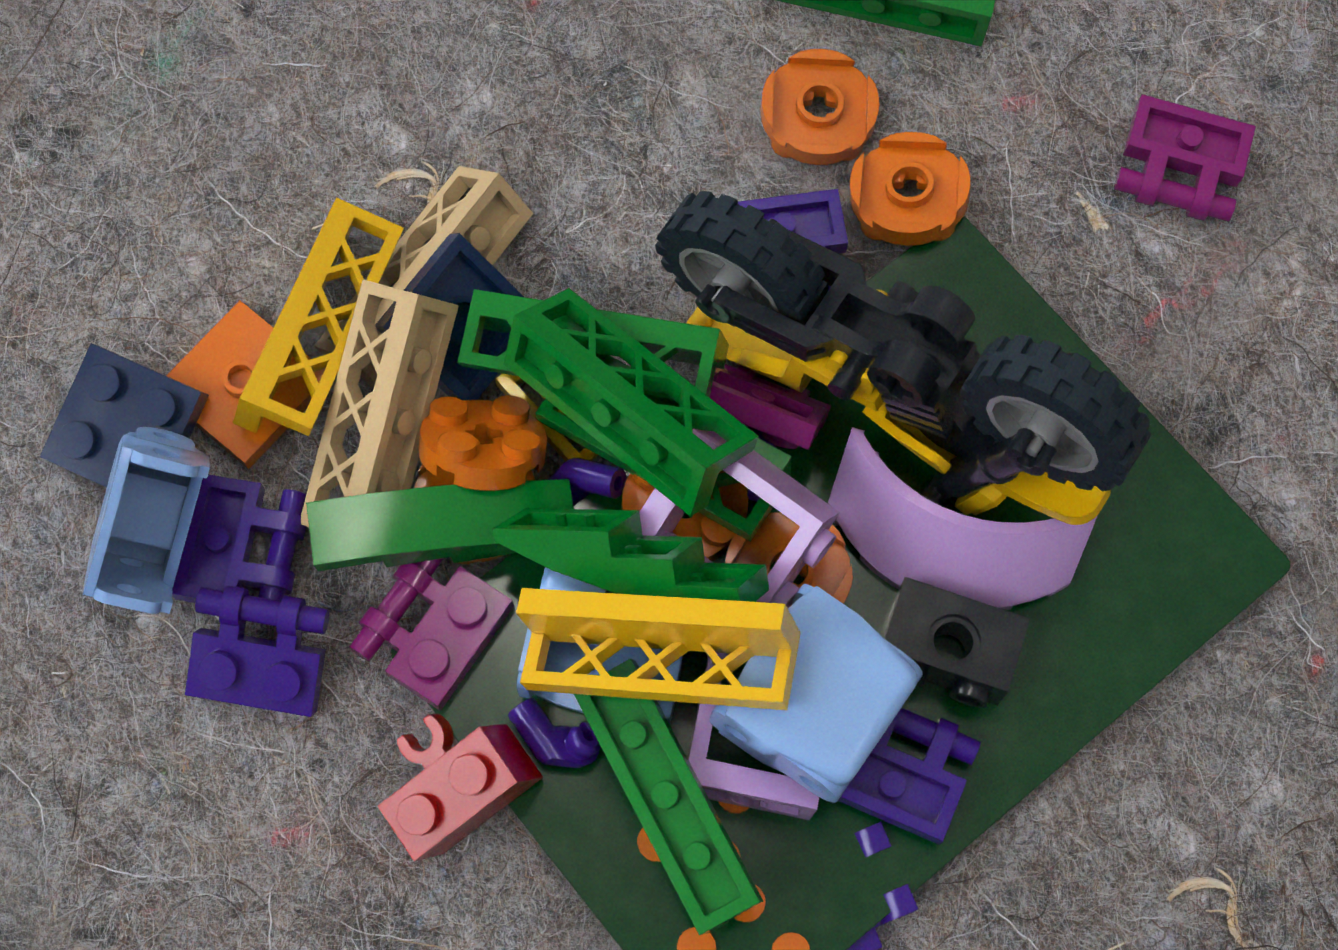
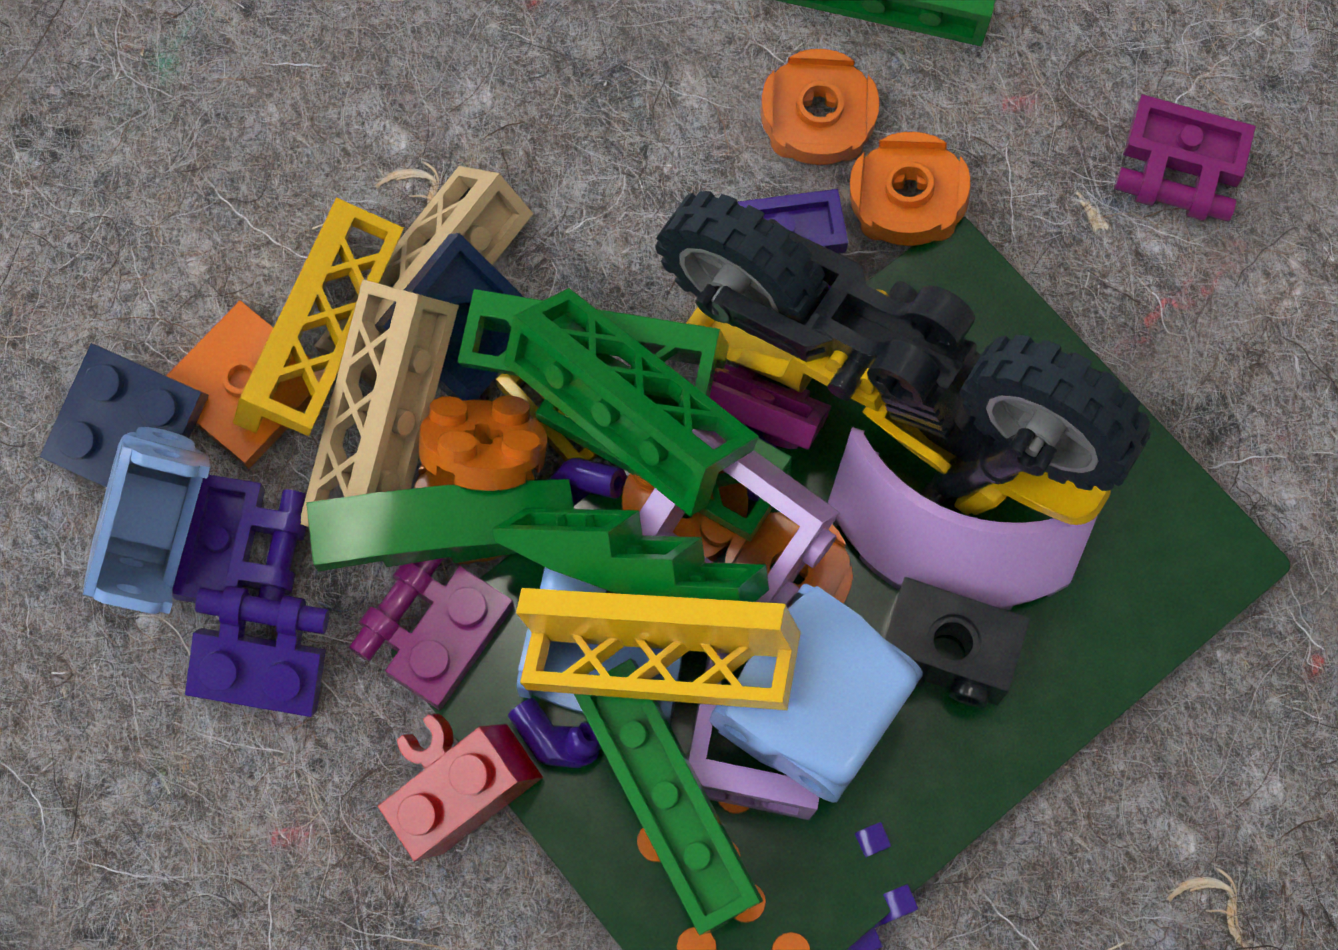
dark purple plate [838,706,981,845] -> none

